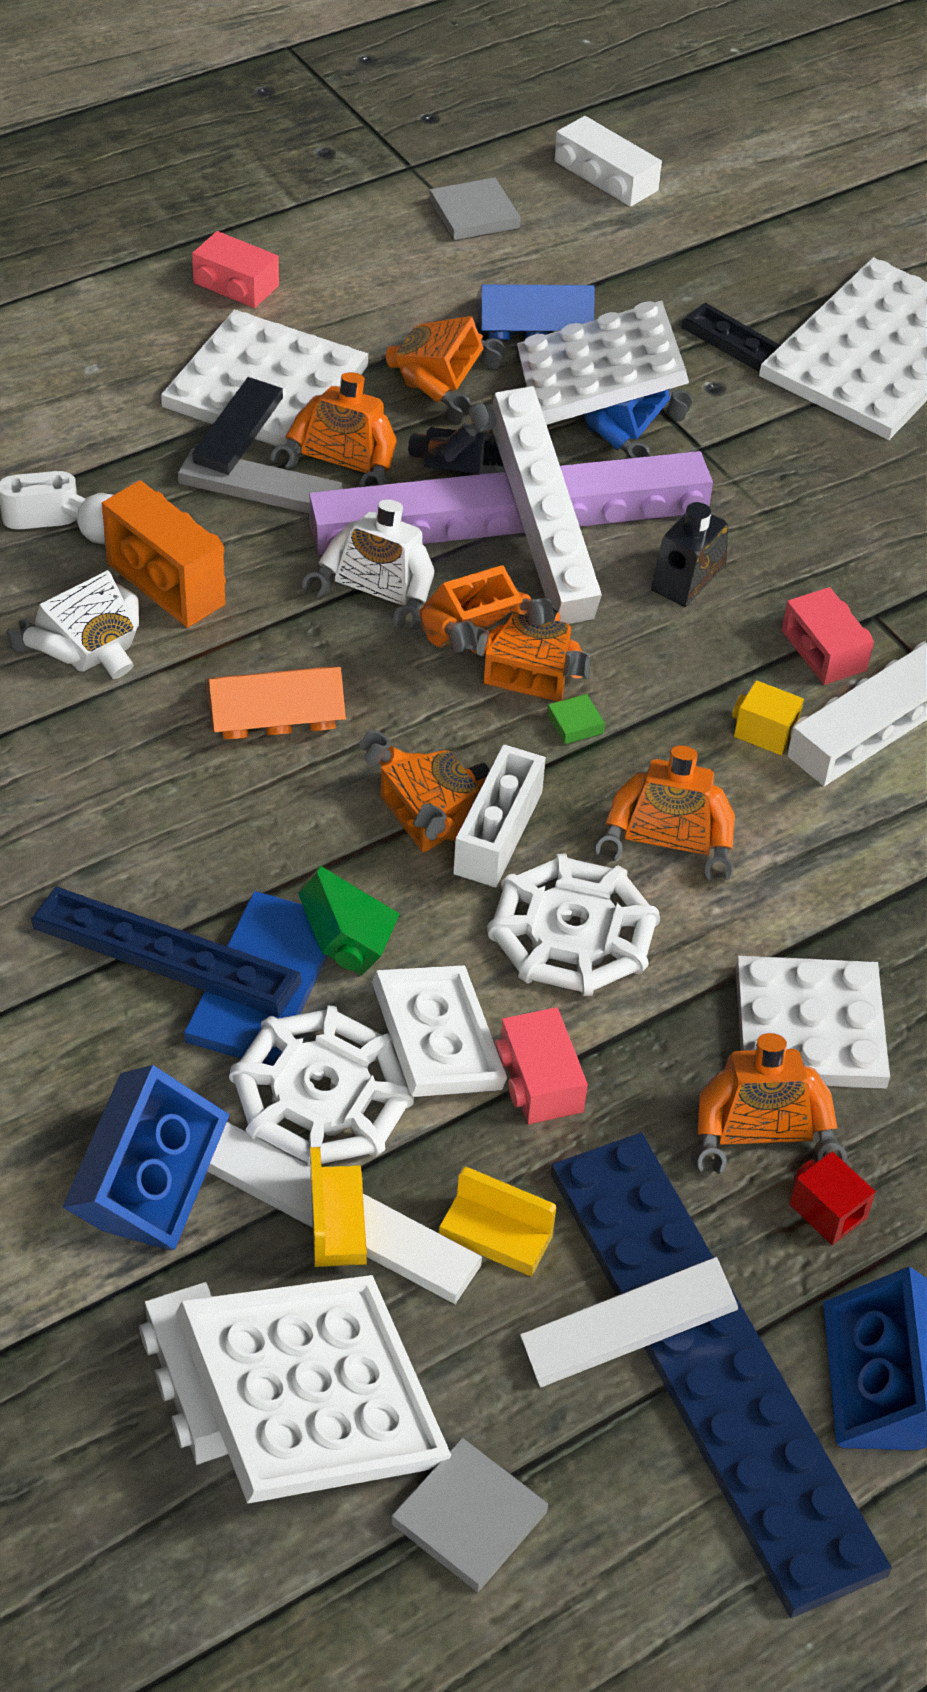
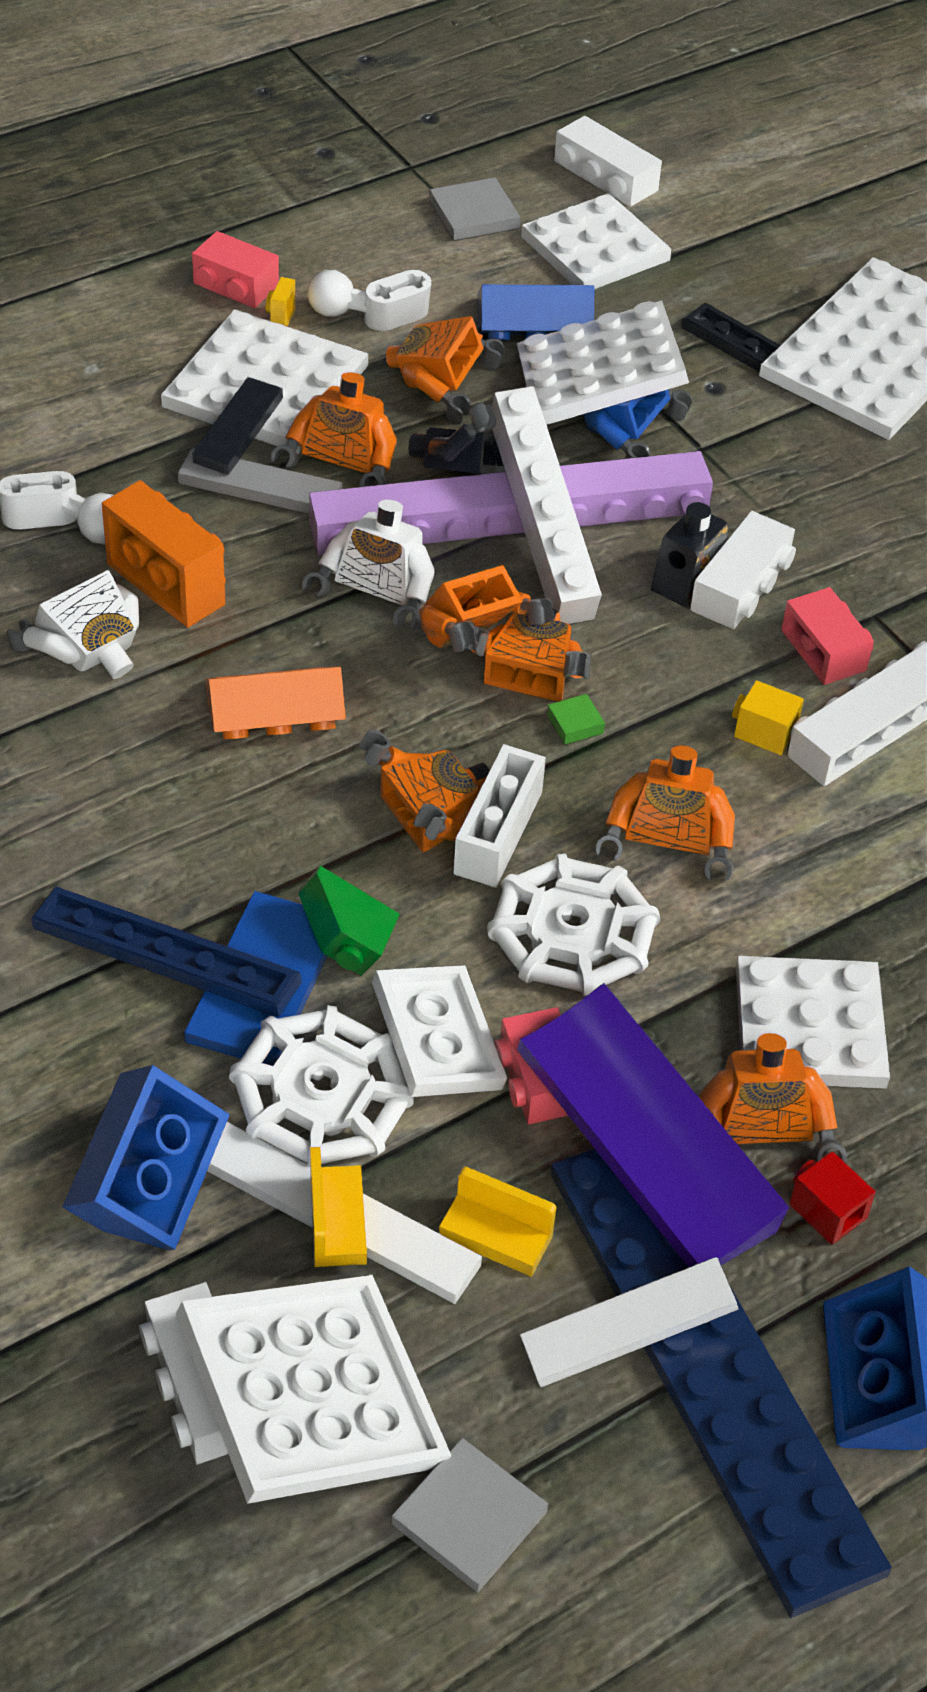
none -> yellow plate [265,277,296,327]
none -> white beam [307,270,431,331]
none -> dark purple arch [517,983,789,1268]
none -> white plate [521,193,671,289]
none -> white brick [690,511,796,630]

